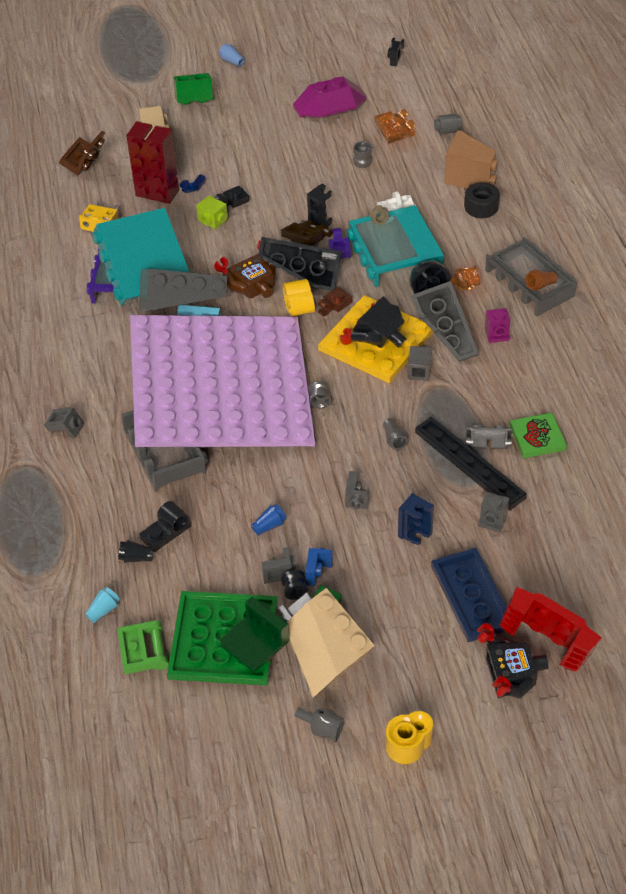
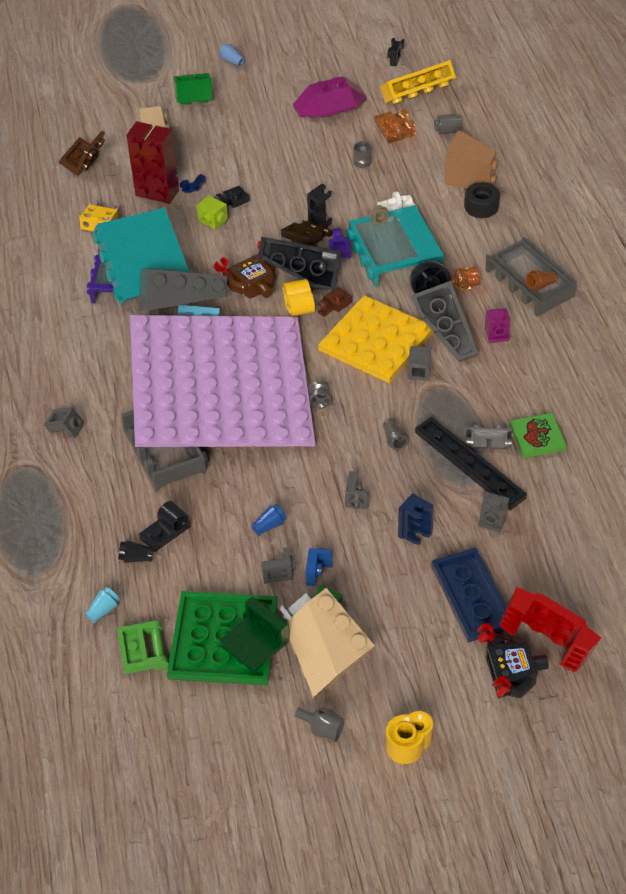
black wheel [281,570,308,600] -> none
black torso [339,296,407,348] -> none
none -> yellow brick [380,60,456,104]

